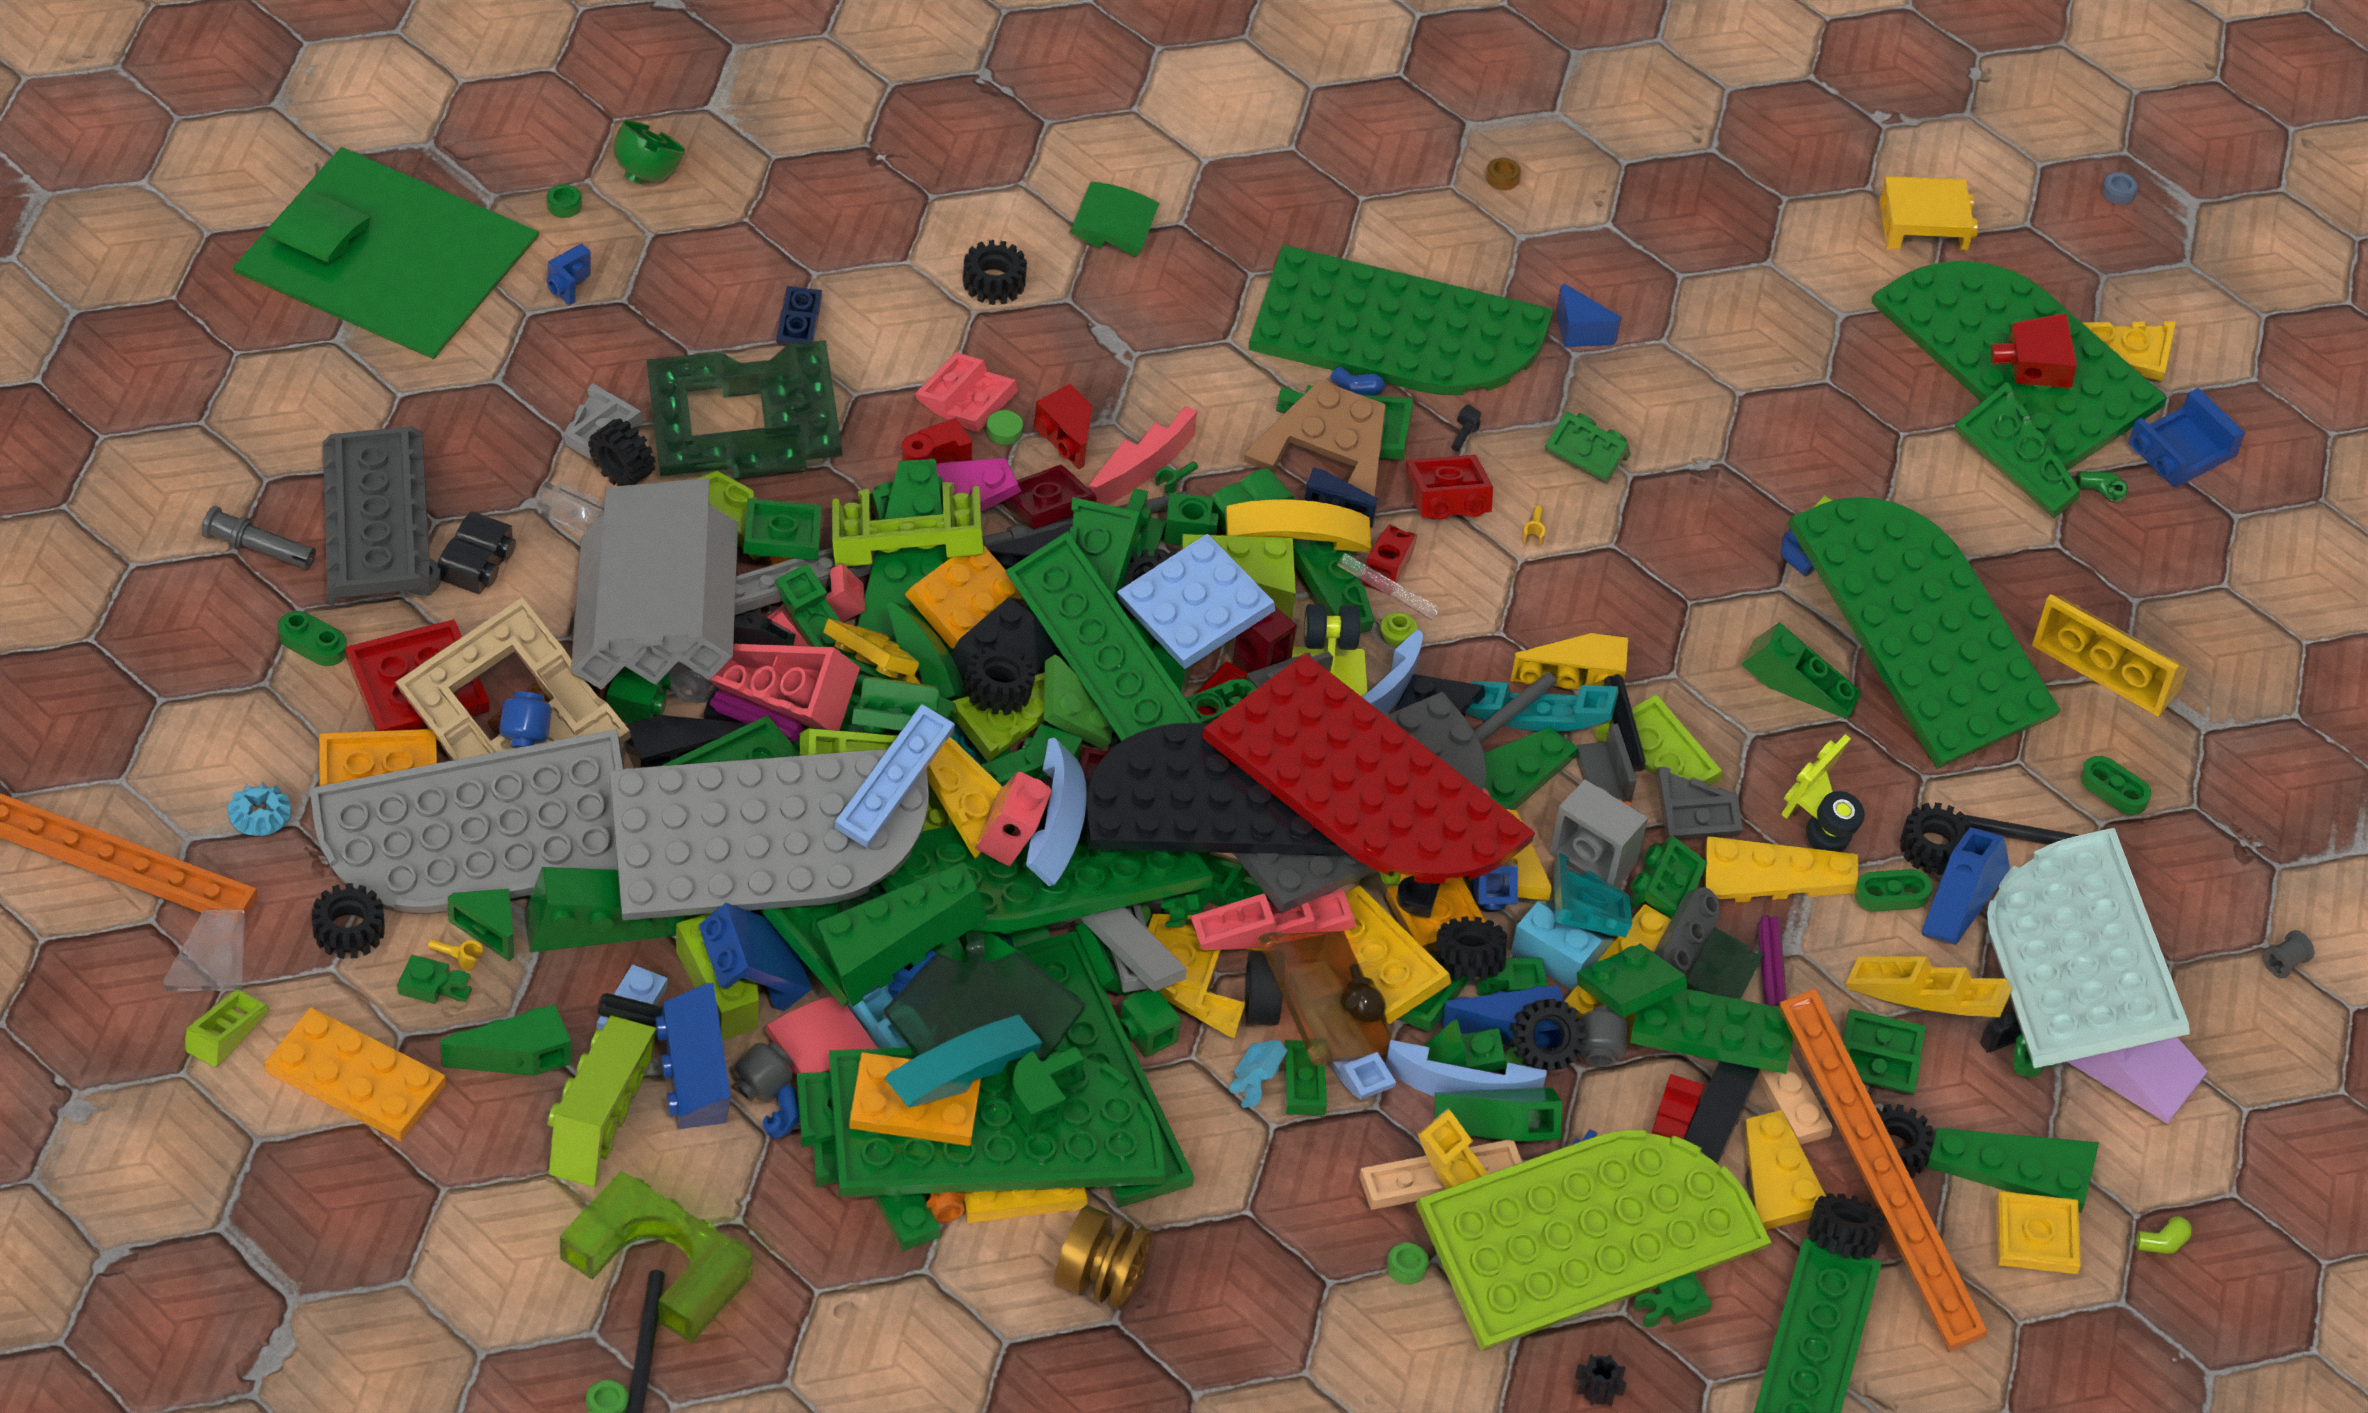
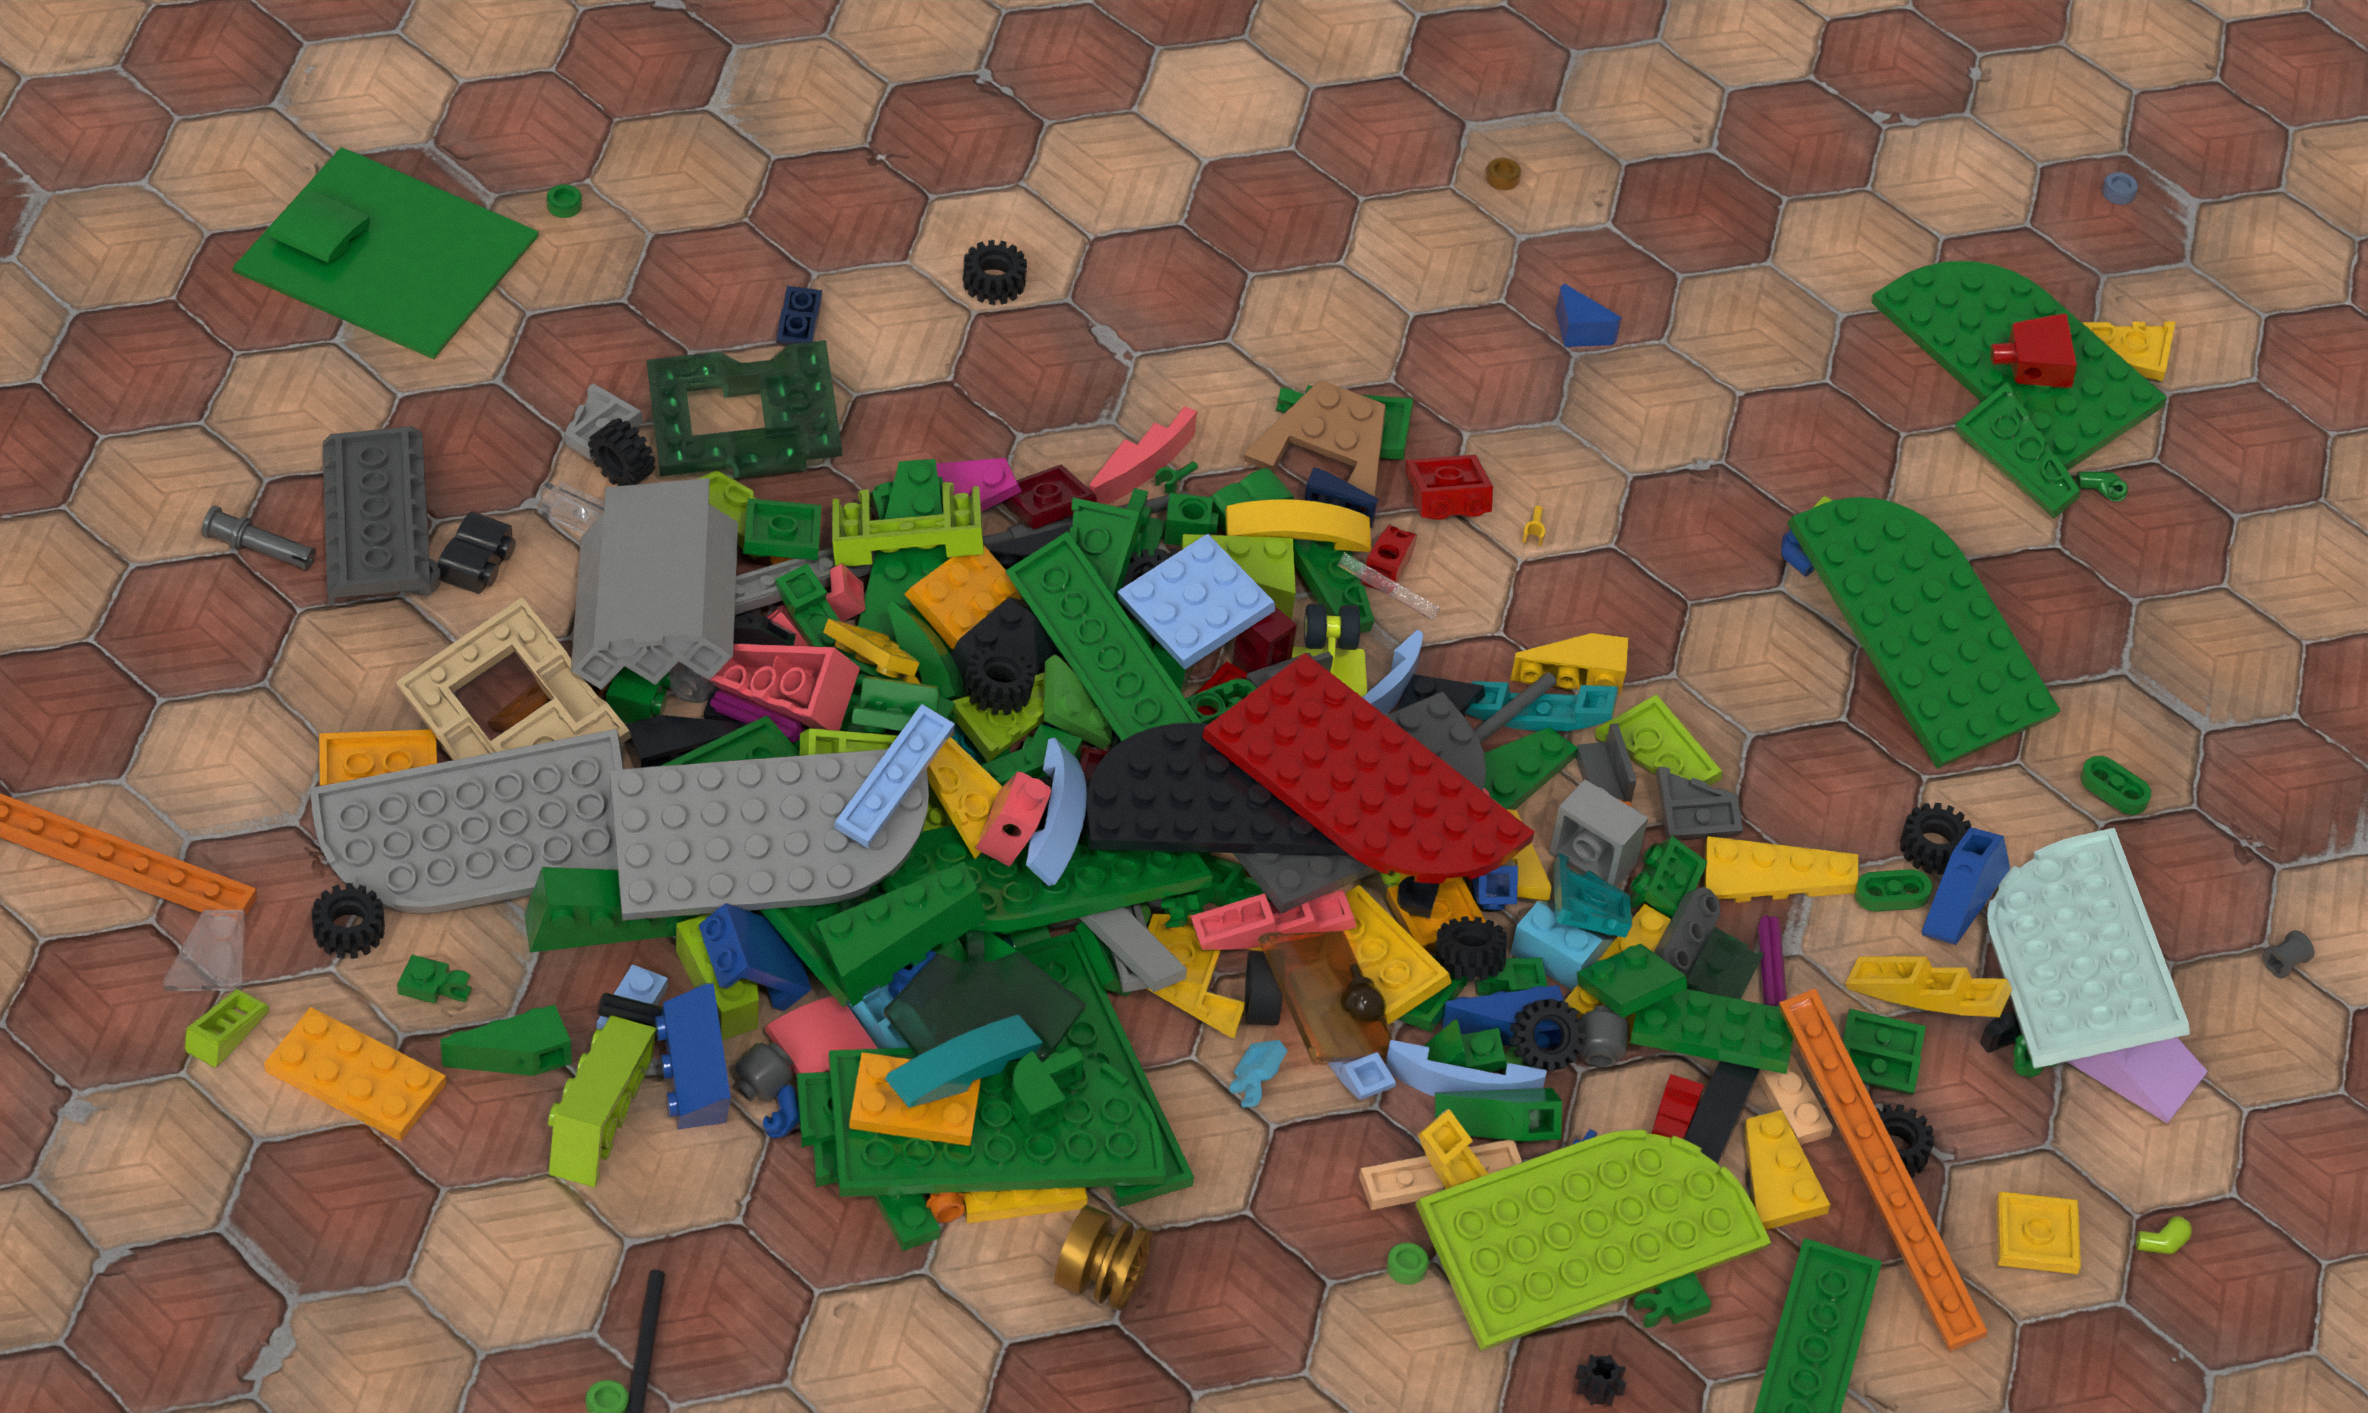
medium azure gear [228,781,291,836] -> none
green plate [278,611,347,666] -> none
red plate [345,619,490,731] -> none
yellow hand [428,939,483,971] -> none
green slope [448,889,514,961] -> none
blue head [499,691,552,748] -> none
blue bracket [547,243,591,305] -> none
clear neon green arch [560,1170,753,1344] -> none
green cylinder [614,119,685,184] -> none
red leg [901,418,972,464] -> none
coral slope [915,352,1019,433] -> none
bright green tile [986,410,1023,445] -> none
red slope [1034,384,1092,470] -> none
green slope [1070,182,1159,258] -> none
green brick [1119,988,1181,1058] -> none
green plate [1248,245,1553,395] -> none
green plate [1284,1040,1327,1115] -> none
blue arm [1330,366,1385,396] -> none
lime plate [1380,612,1417,647] -> none
black hand [1451,404,1481,452] -> none
green bracket [1545,411,1631,483] -> none
black axle [1604,674,1646,772] -> none
green slope [1741,622,1862,719] -> none
plate [1781,734,1865,852] -> none
black tyre [1807,1193,1886,1260] -> none
yellow panel [1879,176,1978,251] -> none
green wing [1926,1128,2099,1213] -> none
black bar [1963,815,2079,845] -> none
yellow slope [2032,594,2188,717] -> none
blue panel [2128,388,2245,488] -> none

